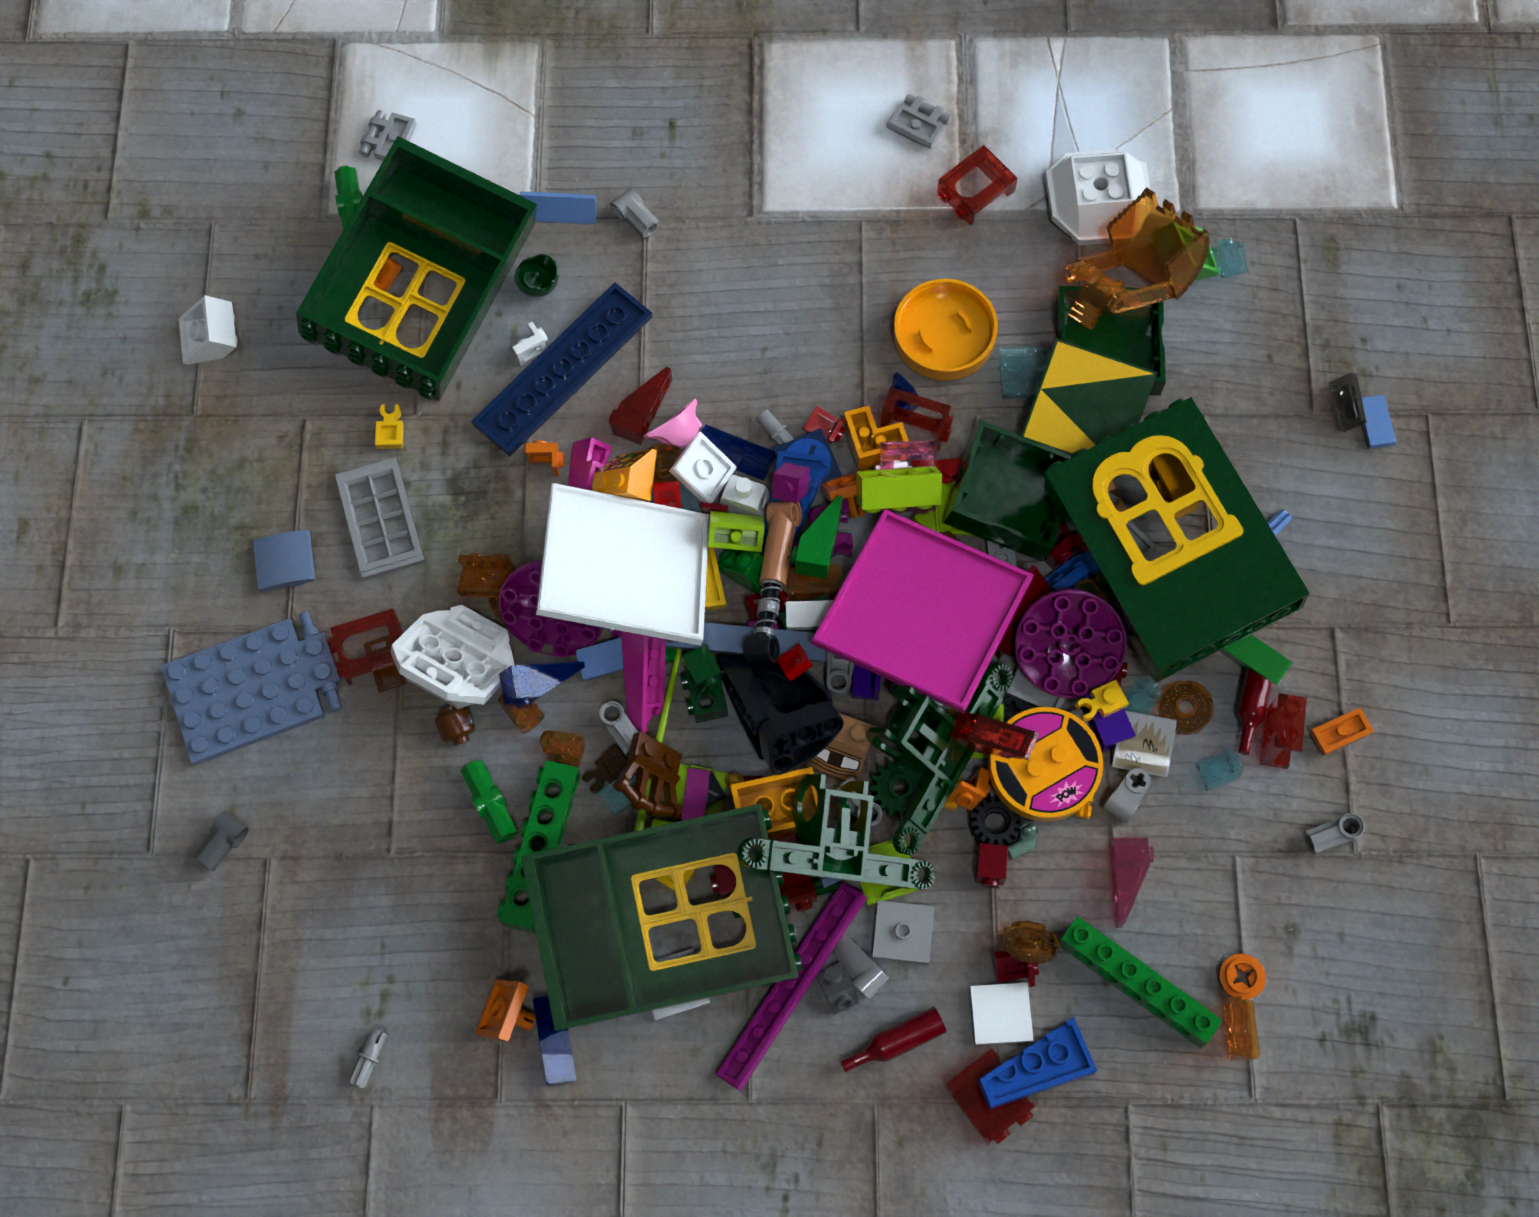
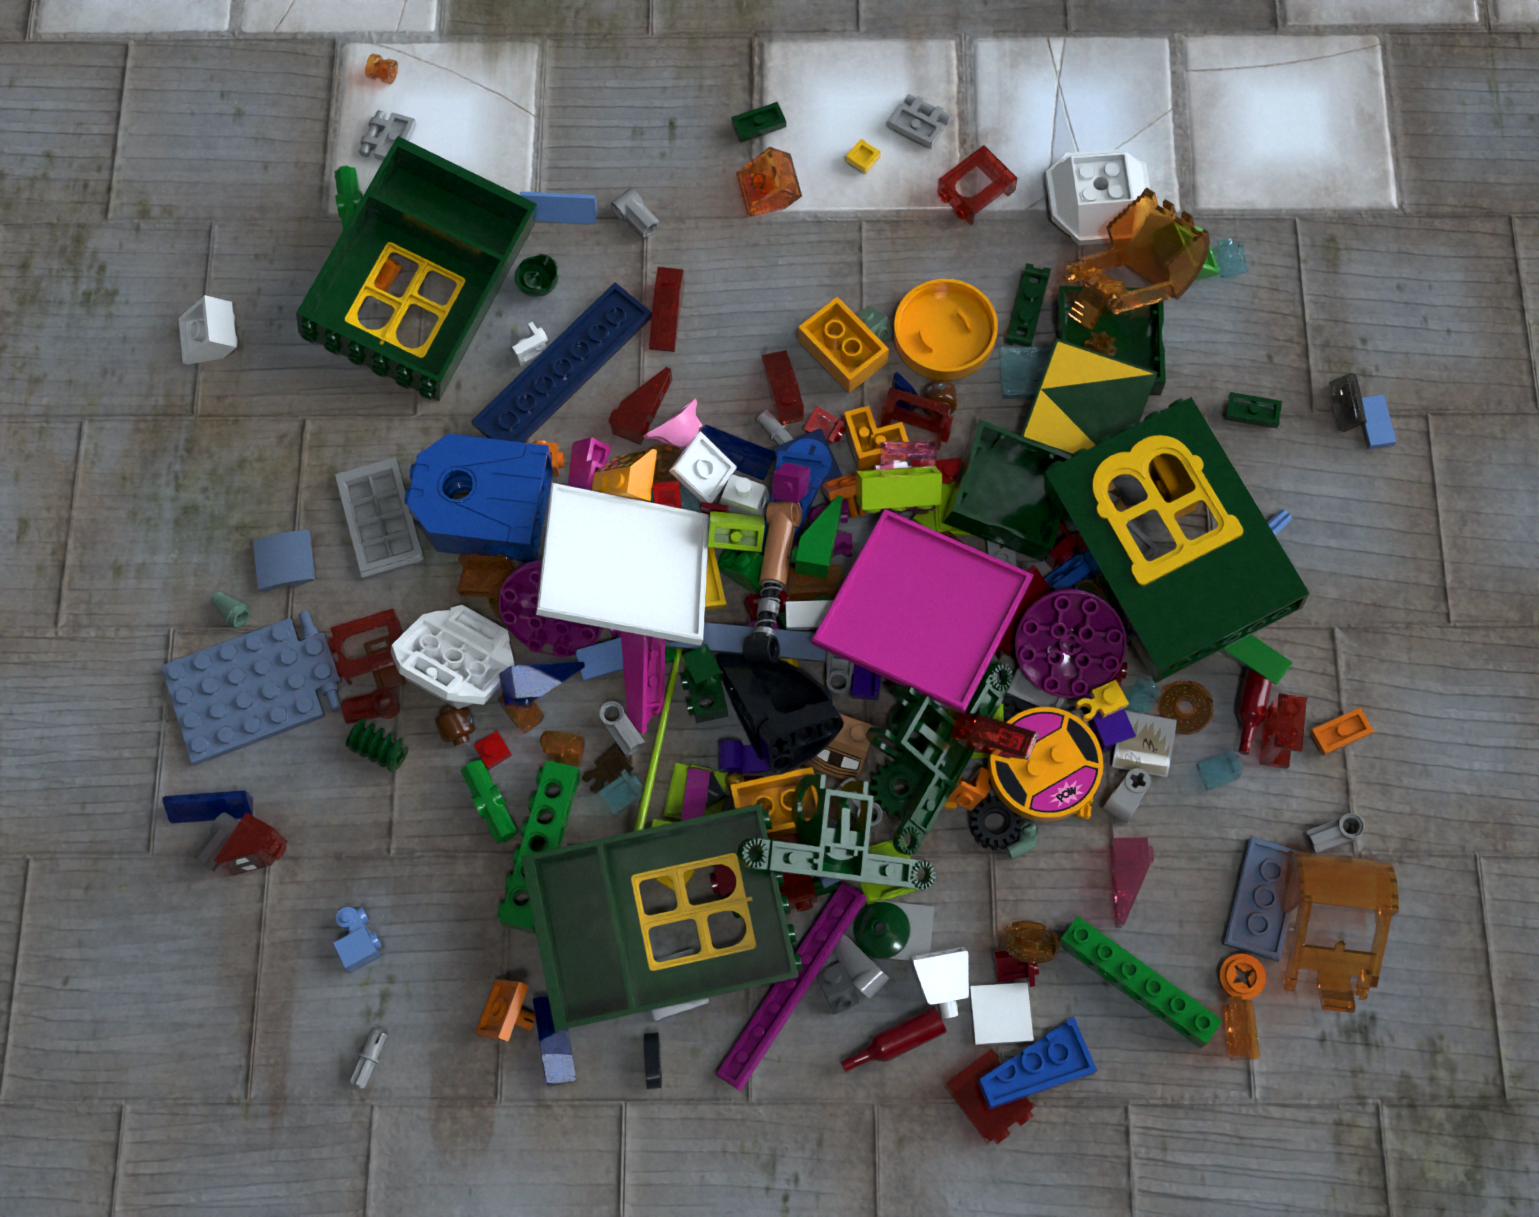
yellow plate [375,404,404,449] -> none
reddish brown plate [613,731,682,820] -> none
red plate [778,643,813,681] -> none
dark red brick [975,843,1008,888] -> none
none -> clear blue slope [162,790,253,823]
none -> sand green cone [211,592,251,628]
none -> clear red slope [214,812,288,876]
none -> medium blue brick [333,907,382,973]
none -> clear red piece [341,688,400,724]
none -> dark green piece [346,718,409,772]
none -> clear orange wheel [365,53,398,84]
none -> blue piece [404,434,553,563]
none -> red plate [473,731,512,770]
none -> black beam [644,1032,662,1089]
none -> clear red slope [649,267,685,352]
none -> dark purple panel [718,741,771,774]
none -> dark green plate [731,102,787,142]
none -> clear orange slope [736,147,802,216]
none -> clear red slope [761,350,804,425]
none -> light orange brick [798,297,889,393]
none -> yellow plate [846,139,881,174]
none -> dark green dish [854,902,911,959]
none -> sand green bracket [856,306,893,343]
none -> white torso [910,947,969,1018]
none -> reddish brown head [923,380,957,419]
none -> dark green plate [1005,263,1051,350]
none -> clear orange gear [1084,331,1117,356]
none -> sand blue tile [1223,836,1306,962]
none -> dark green plate [1225,392,1282,429]
none -> clear orange piece [1283,850,1399,1013]

